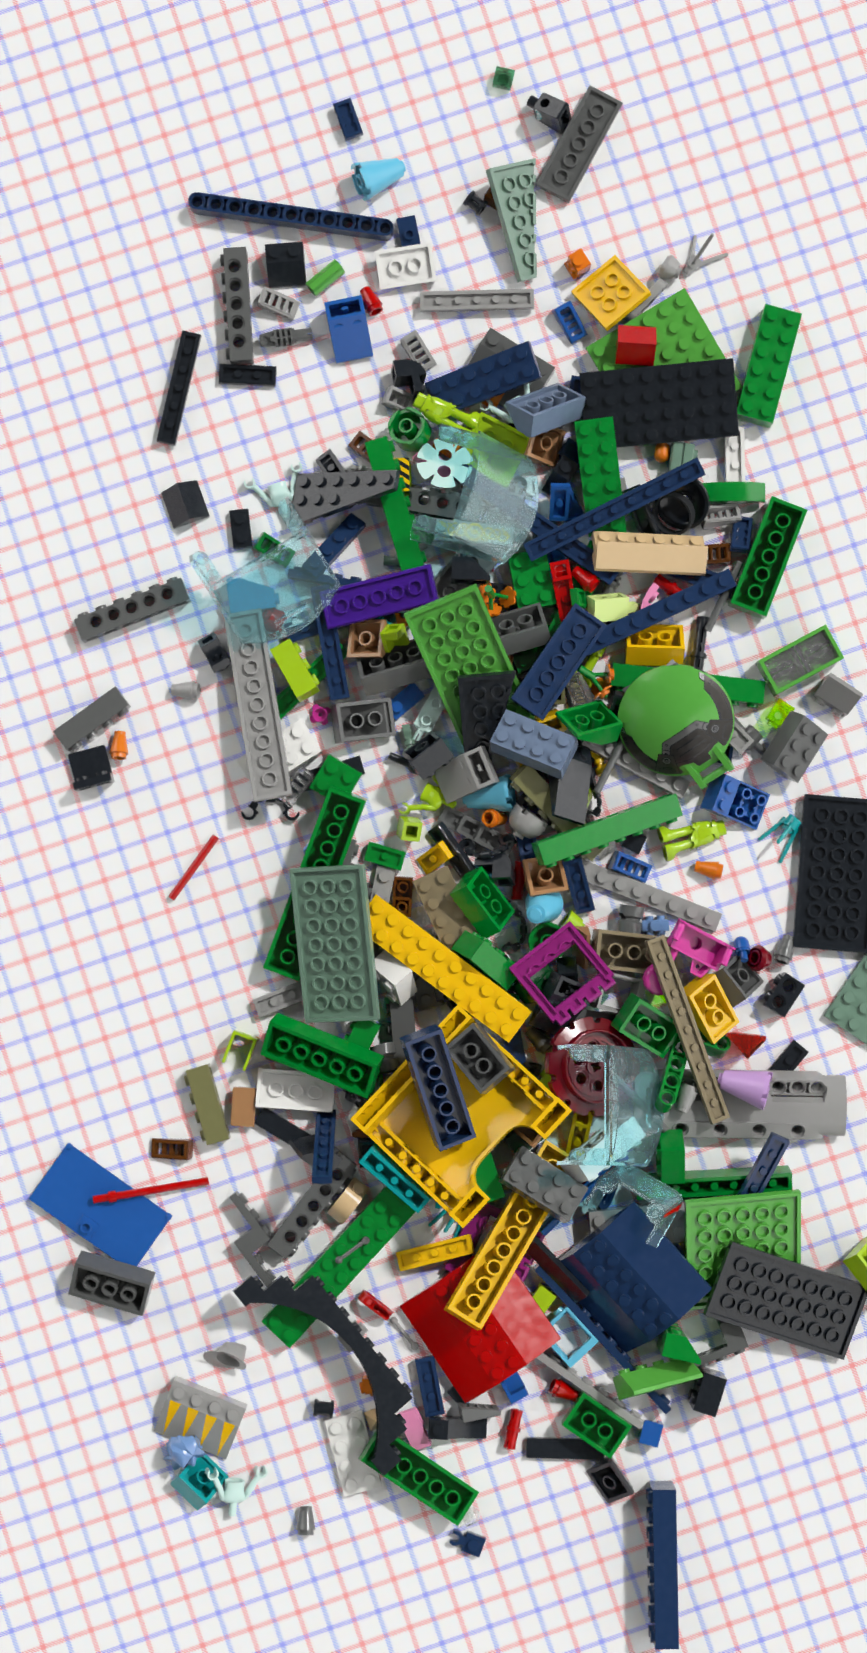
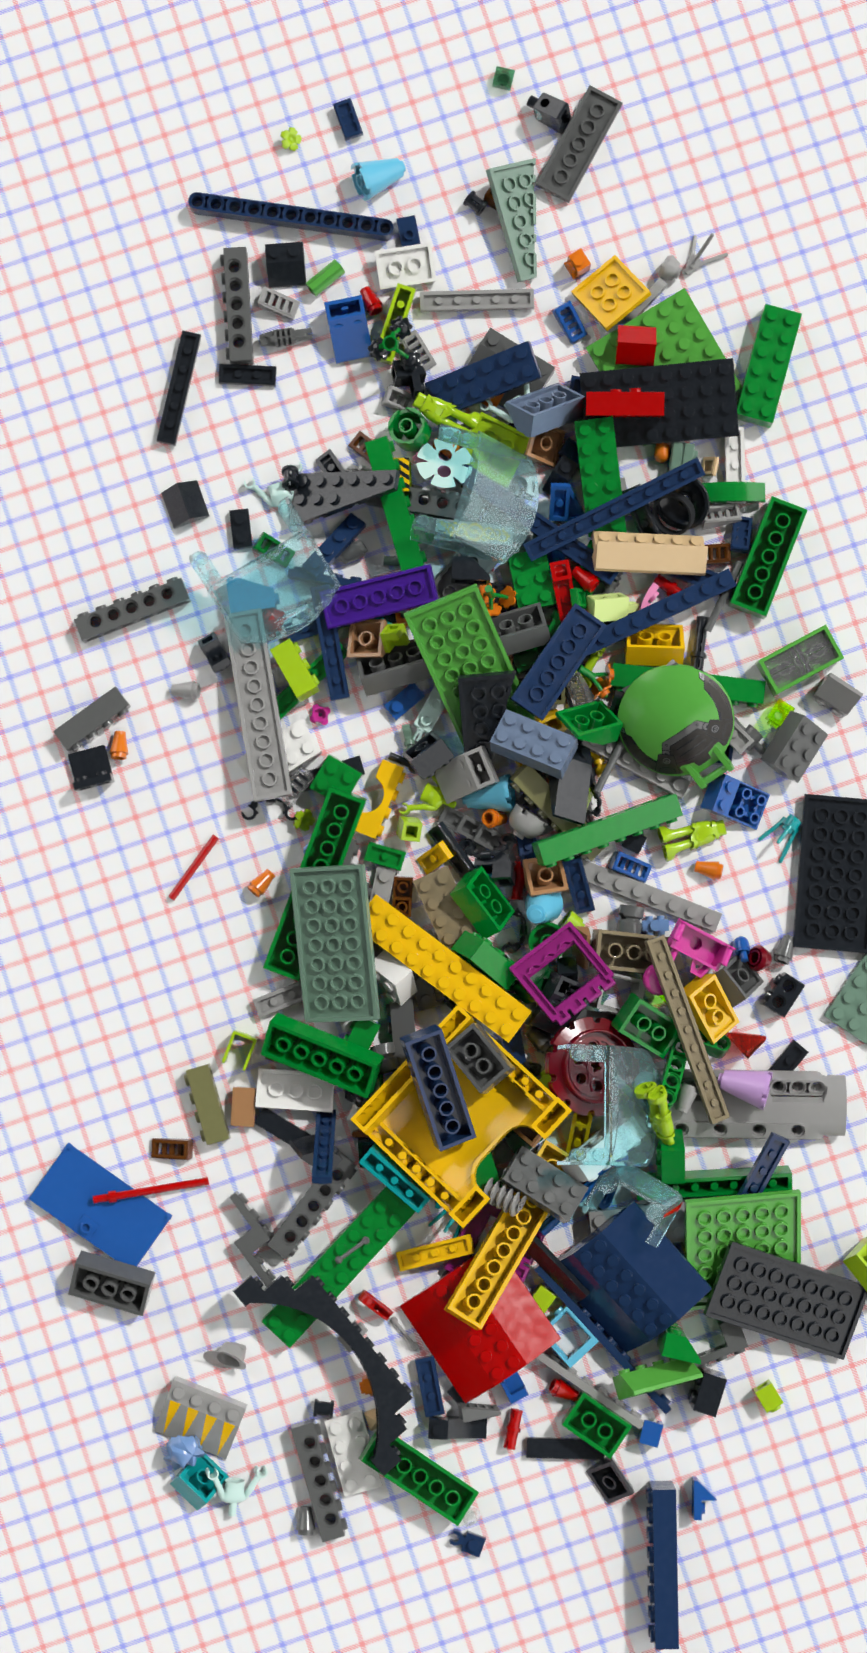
tan brick [327,1177,369,1224] -> none
dark grey slope [330,697,396,744] -> none
bright pink slope [398,1407,432,1450] -> none
none -> orange cone [247,869,275,898]
none -> lime plant [280,127,302,151]
none -> black bush [281,465,299,491]
none -> dark grey brick [291,1419,348,1542]
none -> lime plant [293,808,316,831]
none -> dark grey cone [339,539,368,565]
none -> yellow arch [355,759,406,840]
none -> black plant [368,316,421,370]
none -> lime brick [374,283,416,366]
none -> light grey piece [483,1178,527,1217]
none -> red brick [586,388,665,417]
none -> lime piece [634,1082,675,1145]
none -> blue slope [692,1476,717,1520]
none -> tan slope [702,457,719,476]
none -> lime brick [753,1379,783,1413]

